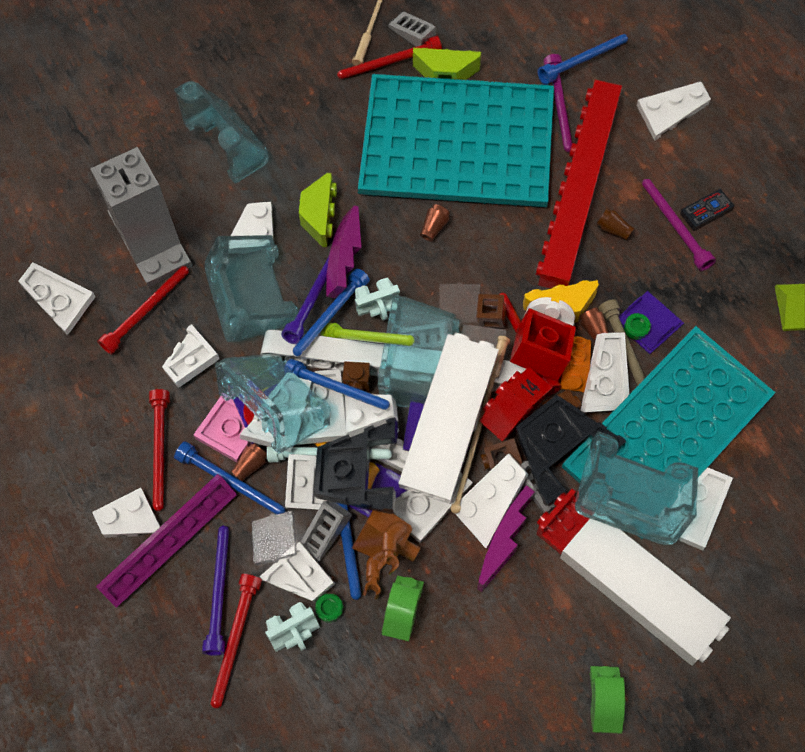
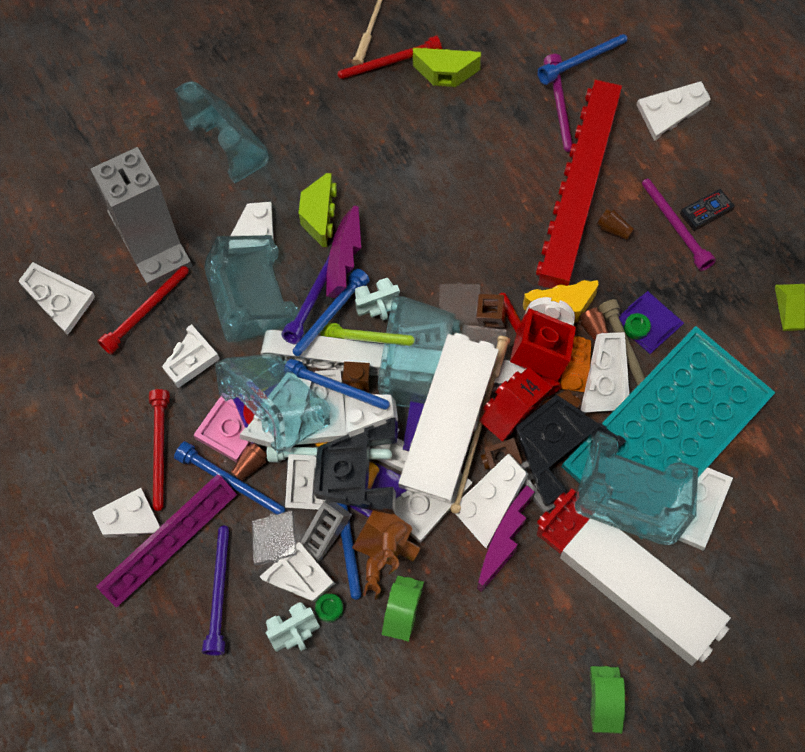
red piece [211,574,262,709] -> none
teal plate [358,74,554,207] -> none
light grey slope [389,12,436,47] -> none
copper cone [420,204,450,242] -> none

